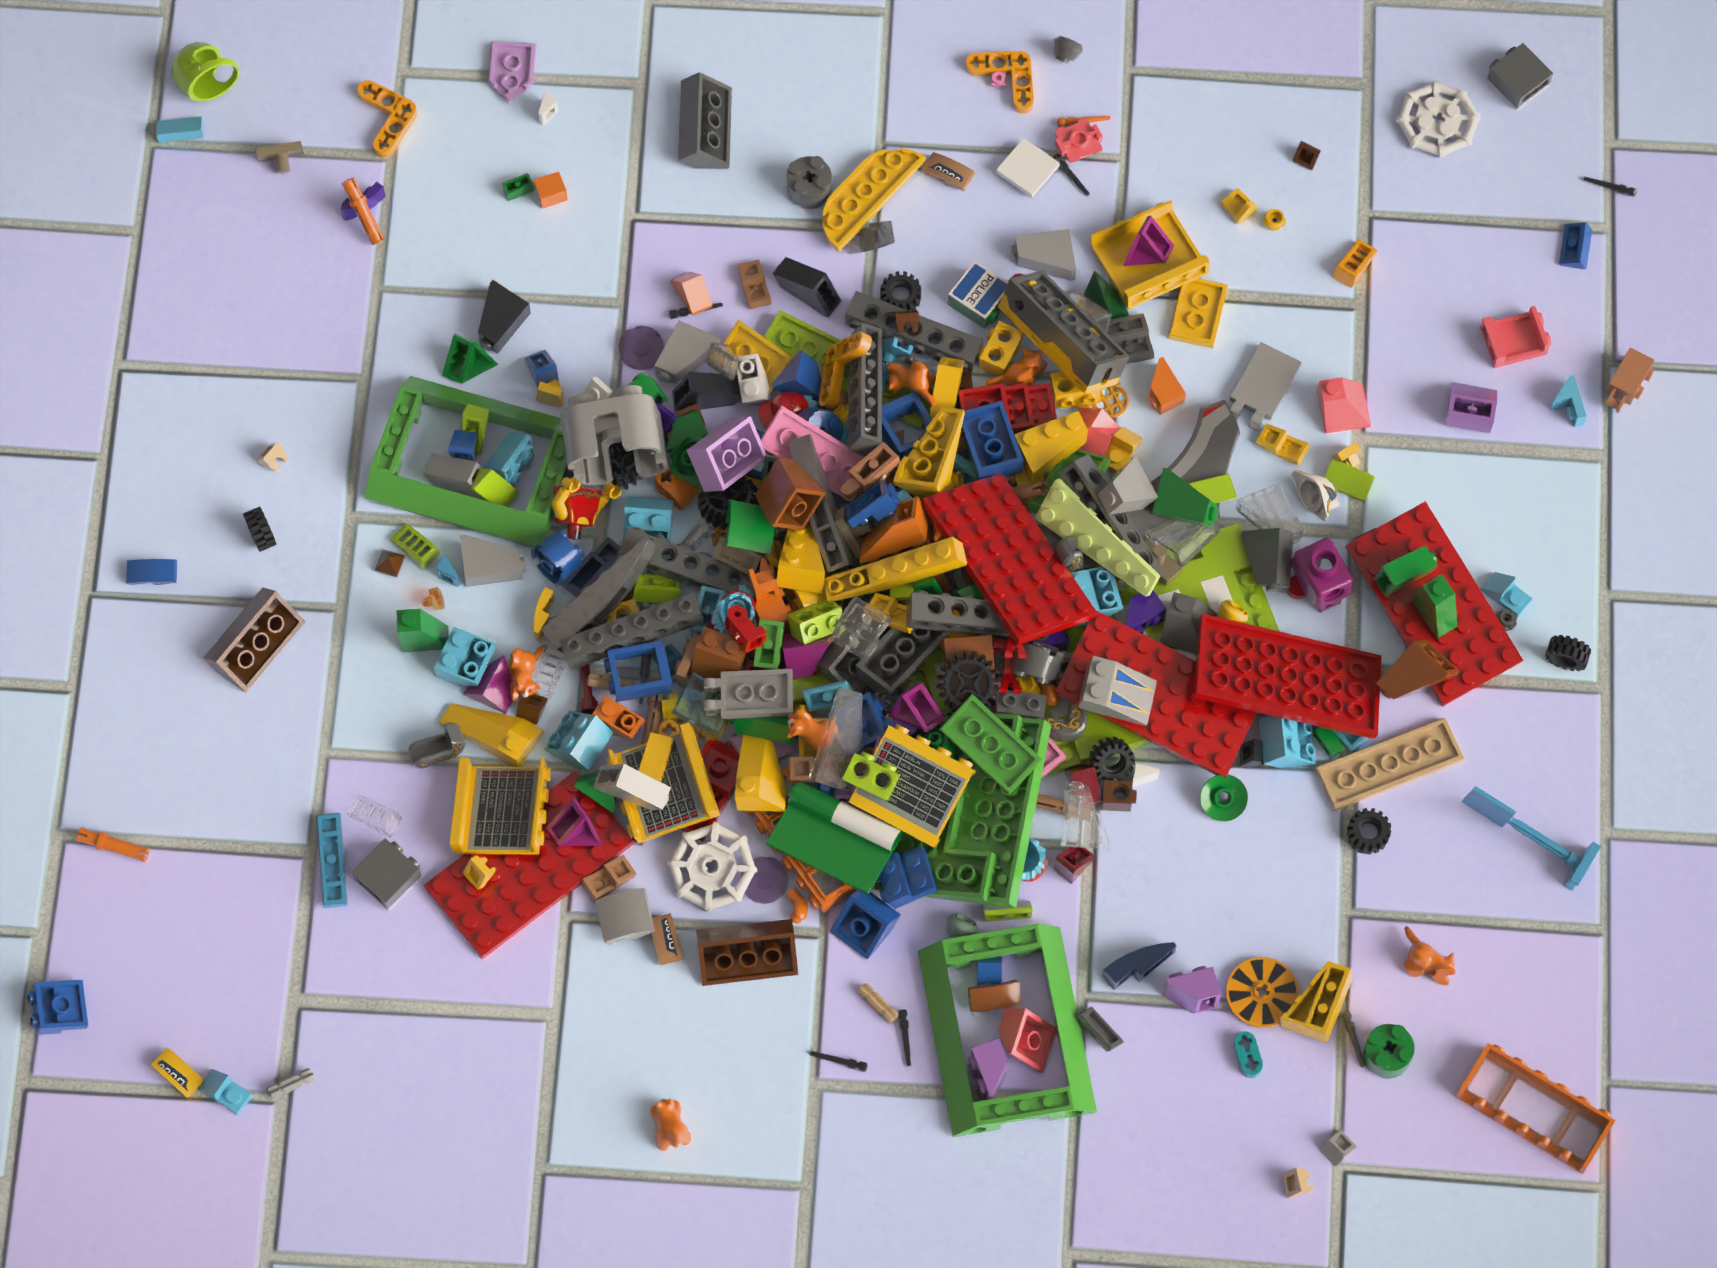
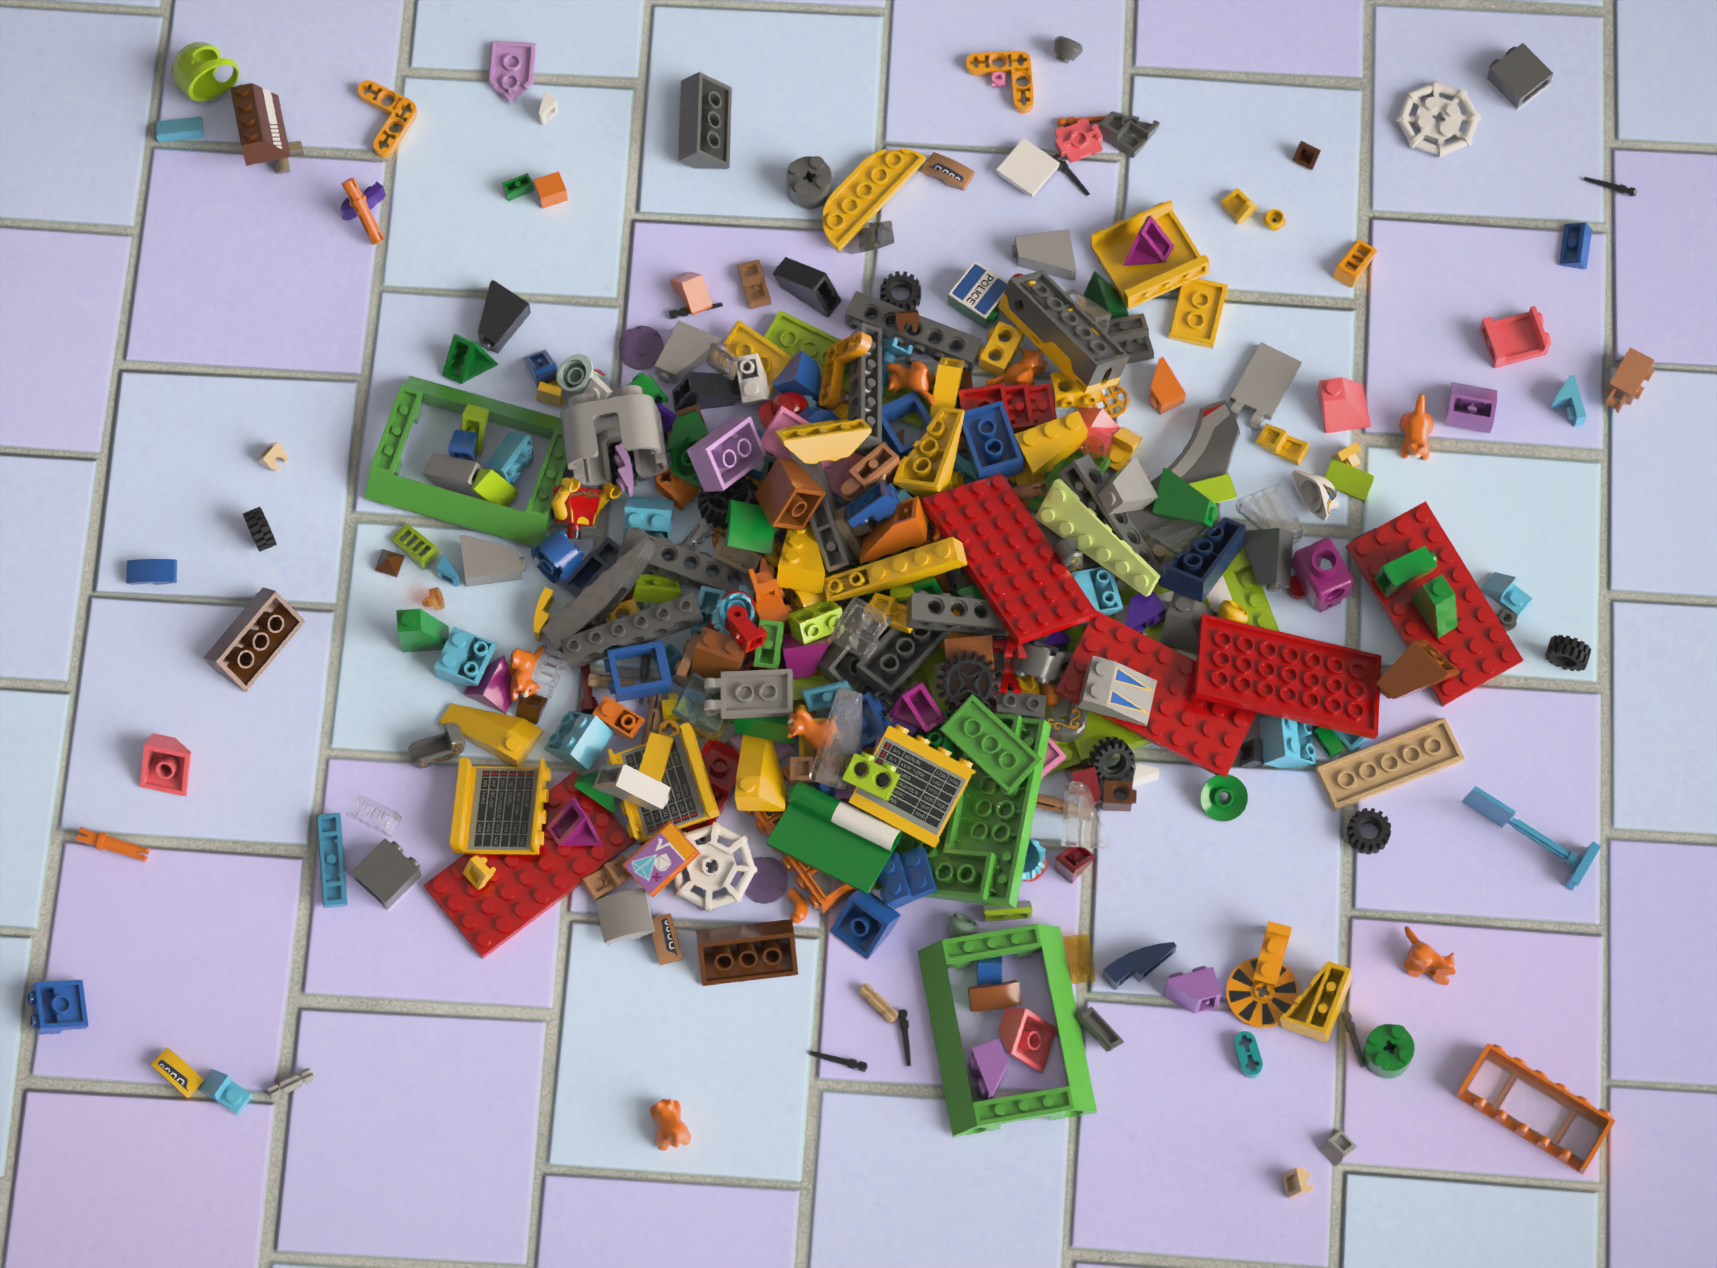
none -> coral slope [140,733,192,797]
none -> reddish brown slope [230,83,291,166]
none -> light aqua hat [557,354,605,395]
none -> lavender slope [613,443,634,497]
none -> piece [622,820,701,898]
none -> yellow wedge [775,419,872,464]
none -> clear yellow slope [1064,934,1096,984]
none -> clear orange tile [1081,436,1105,460]
none -> dark grey slope [1098,111,1160,158]
none -> dark blue wedge [1159,517,1246,603]
none -> light orange bracket [1253,921,1292,986]
none -> orange animal [1399,394,1434,461]

